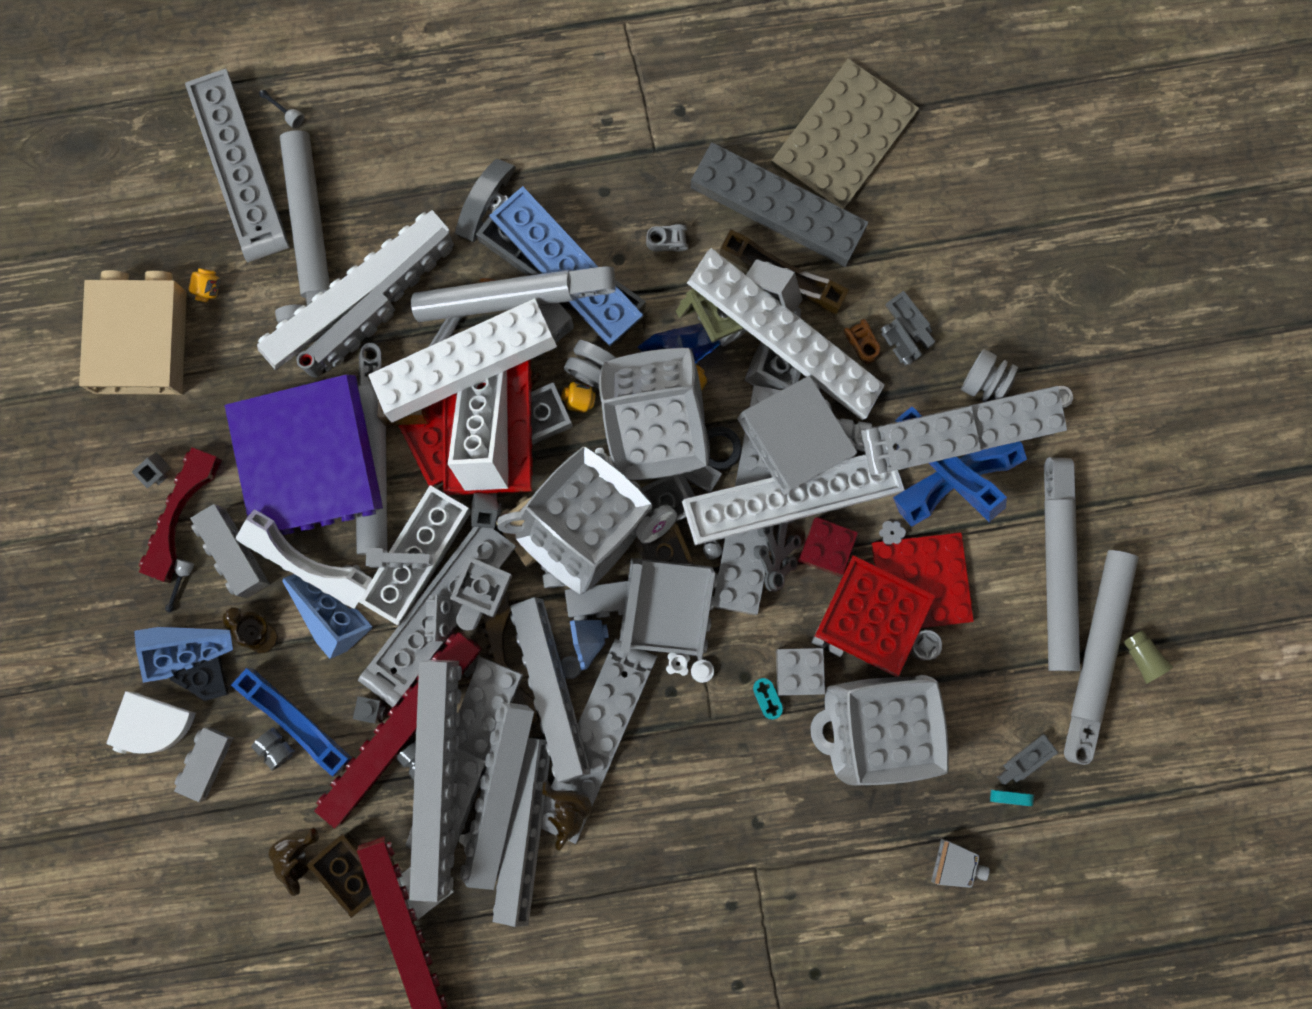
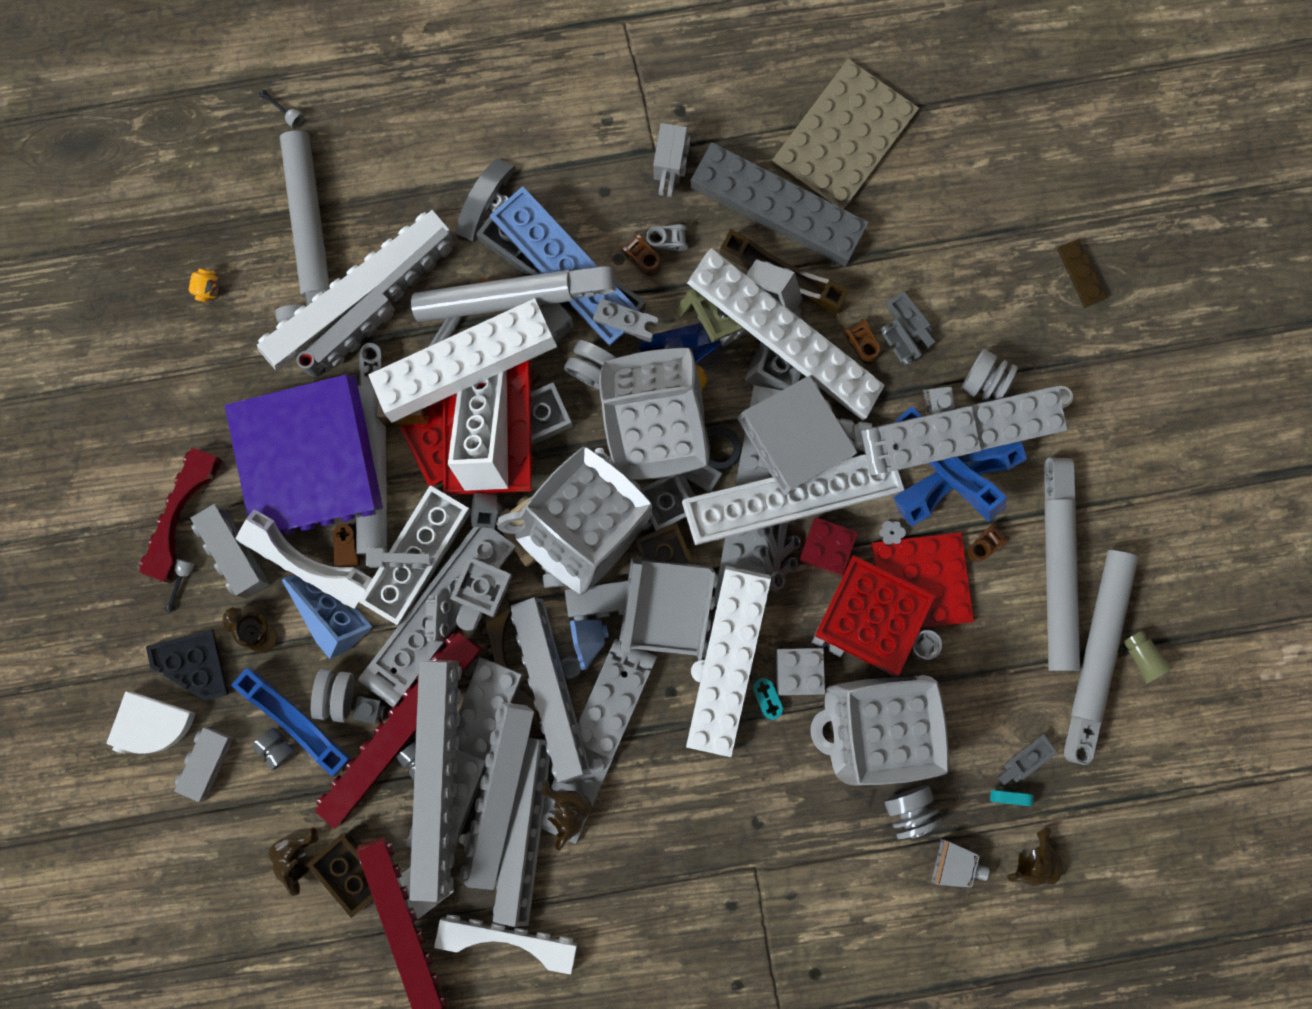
tan brick [79,270,187,395] -> none
dark grey brick [132,452,171,488] -> none
medium blue wedge [135,627,233,683] -> none
light grey hinge [185,68,290,263] -> none
light orange head [561,382,596,413] -> none
light grey tile [636,505,677,543] -> none
white plate [666,653,690,676] -> none
light grey hinge [703,540,723,560] -> none
none -> light grey wheel [311,669,355,722]
none -> reddish brown piece [333,524,360,568]
none -> white arch [434,915,578,974]
none -> light grey plate [593,298,659,342]
none -> reddish brown piece [620,233,661,276]
none -> light grey brick [653,123,690,197]
none -> white brick [686,566,771,757]
none -> light grey wheel [884,785,943,839]
none -> light grey torso [923,387,955,415]
none -> reddish brown piece [967,522,1011,563]
none -> dark brown piece [1007,827,1063,886]
none -> dark brown plate [1057,239,1107,308]

